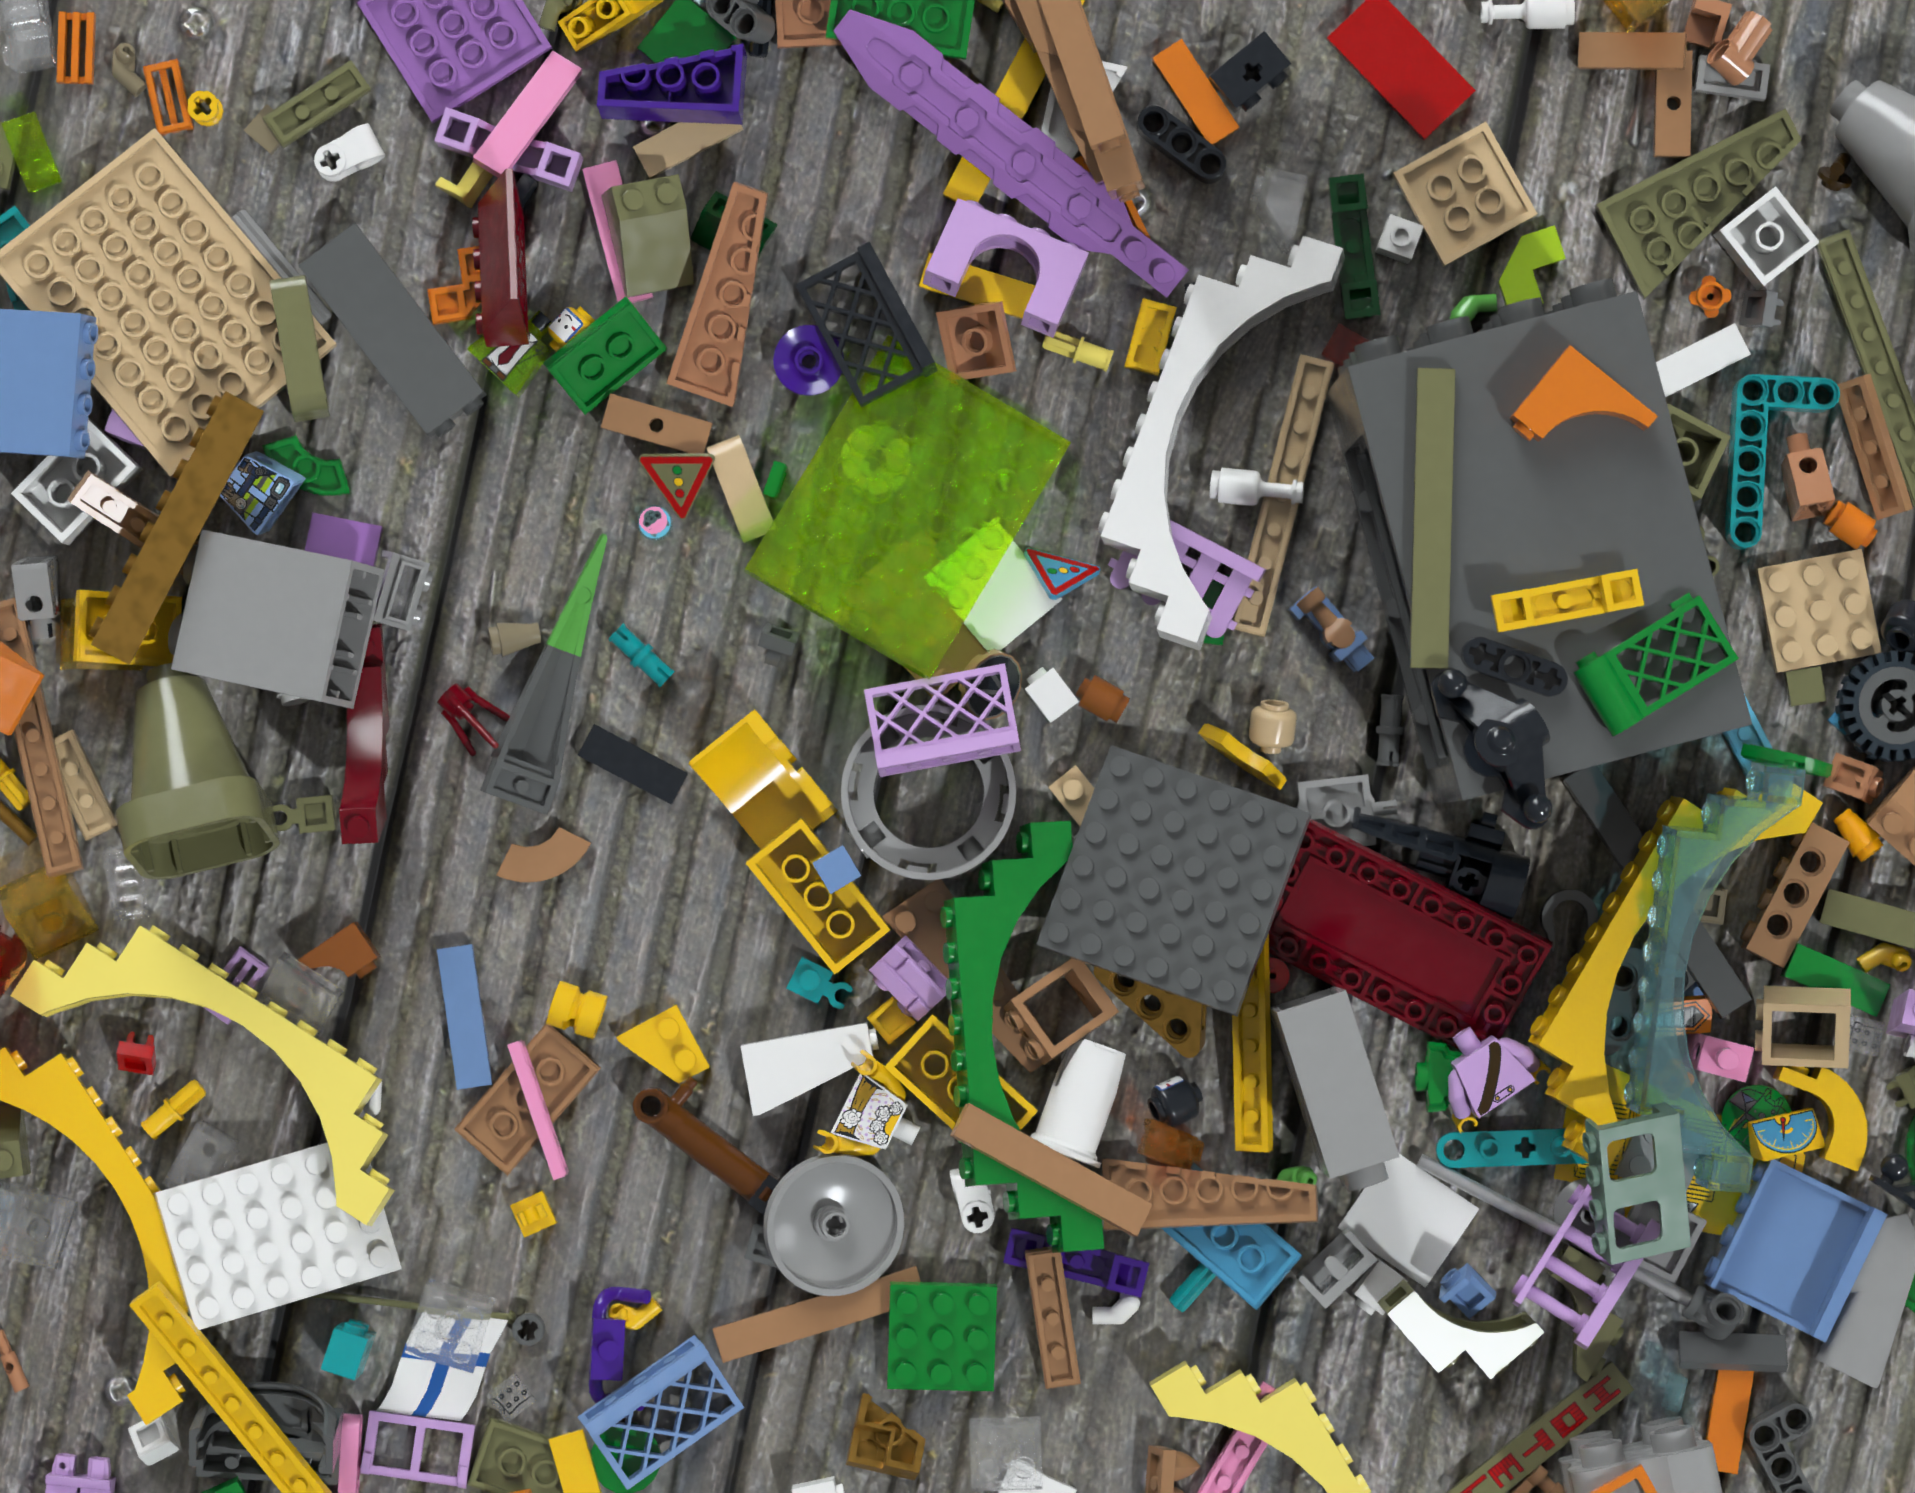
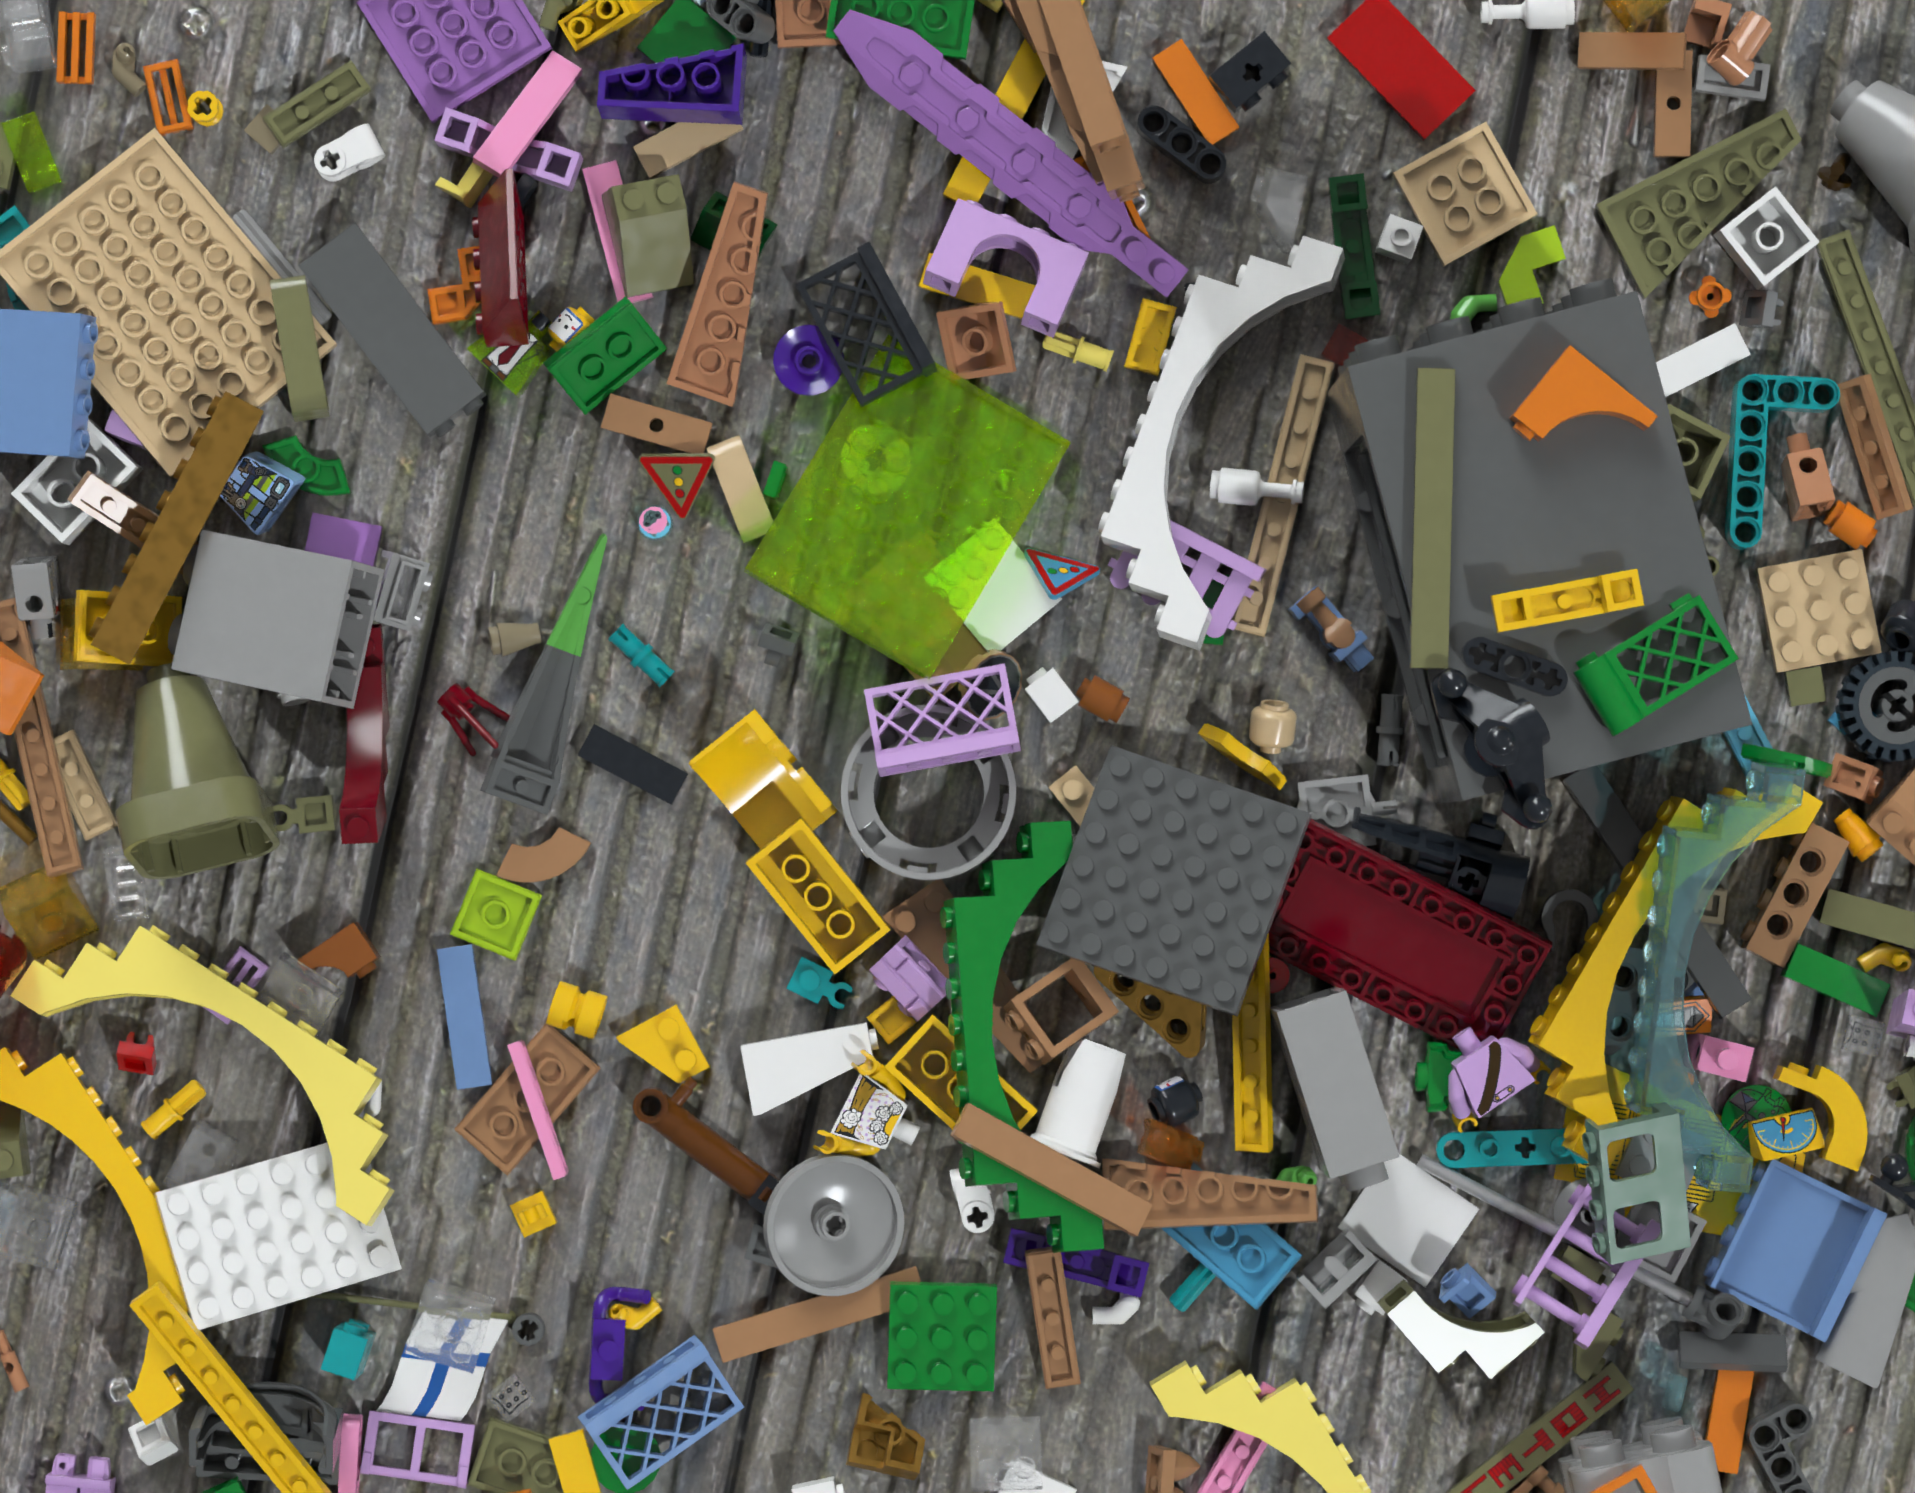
medium blue tile [812,845,861,894] -> none
tan window [1755,986,1851,1069] -> none
none -> lime tile [450,869,543,961]

